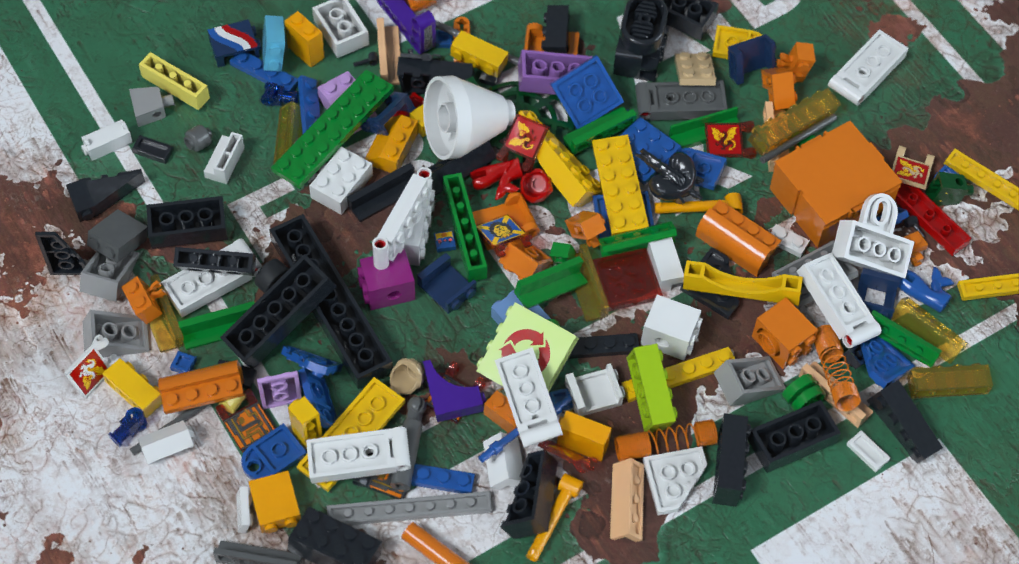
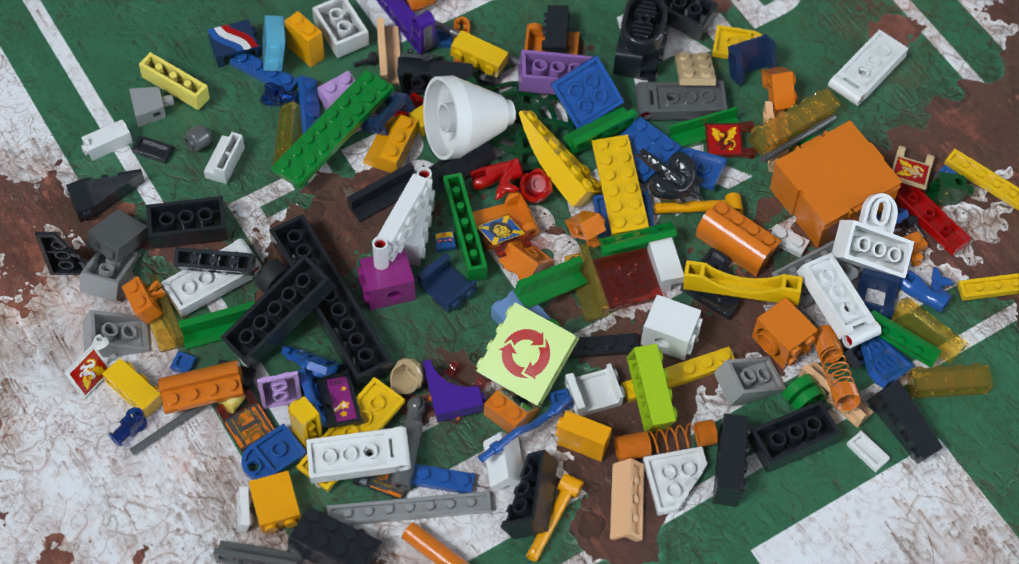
white brick [138,420,195,465] -> none
white brick [309,147,373,215] -> none
white hinge [495,347,563,448] -> none
flag [496,114,550,173] -> none
clear red flag [538,440,598,473] -> none
green plate [549,242,576,265] -> none
orange brick [776,42,815,82] -> none
none -> door [316,370,364,428]

